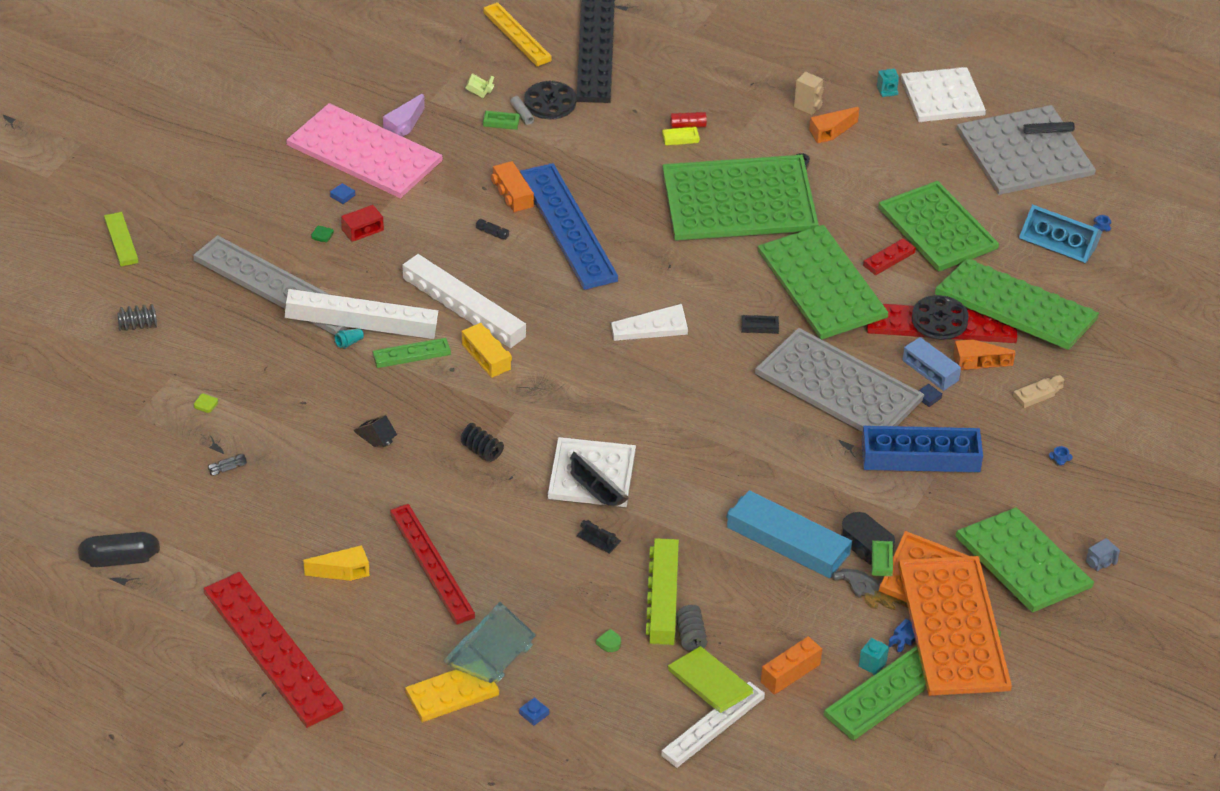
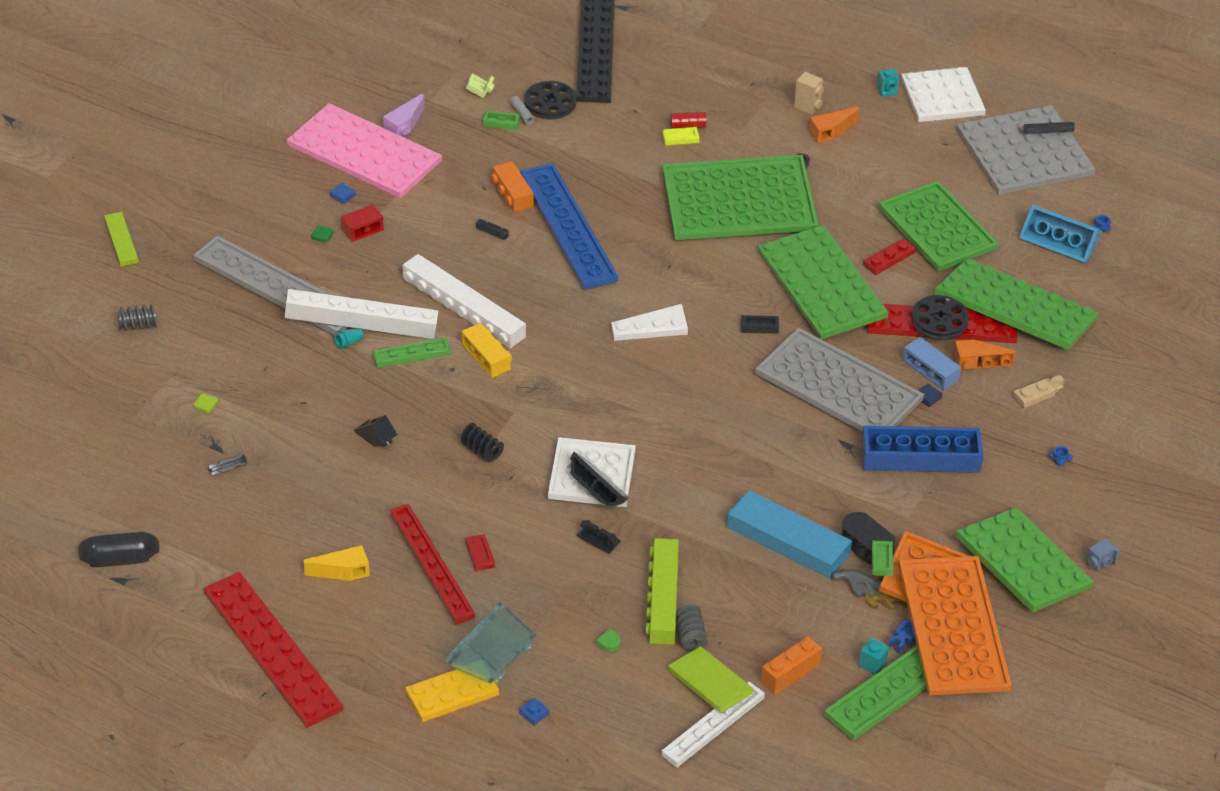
yellow plate [483,2,551,66] -> none
none -> red tile [465,534,495,571]

